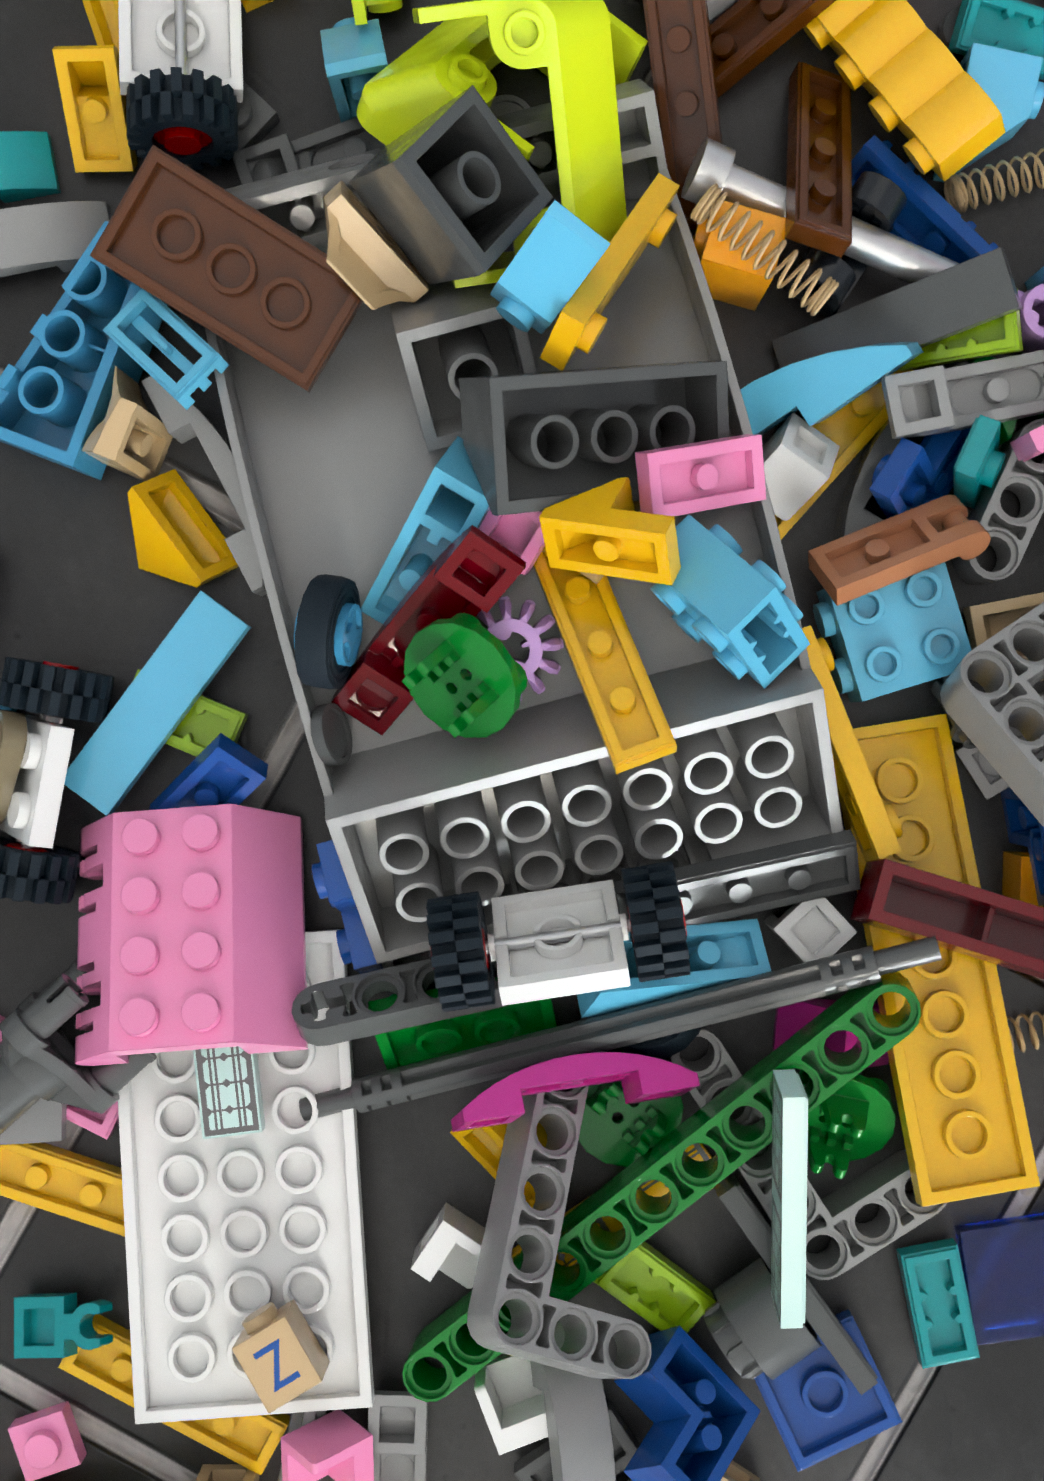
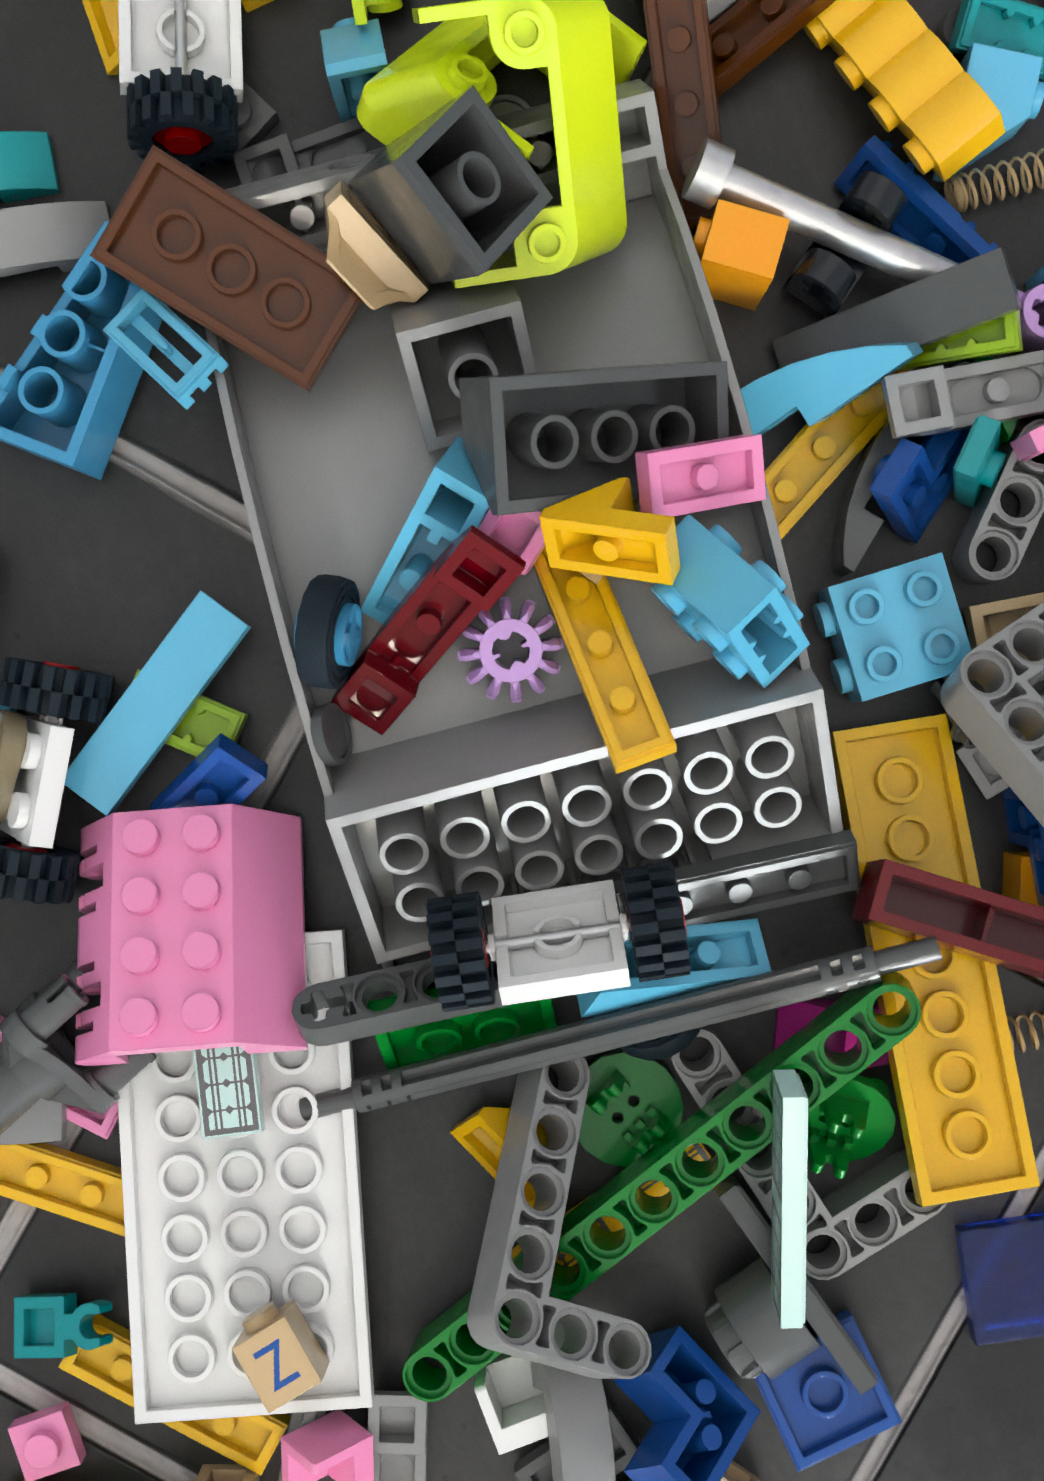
yellow slope [52,45,138,173] -> none
tan slope [81,366,173,481] -> none
yellow slope [127,469,239,588] -> none
light grey slope [141,376,267,596] -> none
blue plate [312,840,383,974] -> none
green plate [401,613,528,738] -> none
white panel [411,1202,485,1289] -> none
dark pink slope [451,1052,700,1132] -> none
medium azure slope [490,200,610,335] -> none
yellow plate [540,173,680,371] -> none
lime plate [593,1241,716,1333] -> none
tan piece [690,184,839,316] -> none
white panel [763,413,840,521] -> none
white panel [764,897,857,963] -> none
reddish brown tile [785,61,852,258] -> none
yellow plate [802,625,903,862] -> none
nougat plate [808,494,991,606] -> none
teal plate [896,1238,980,1369] -> none

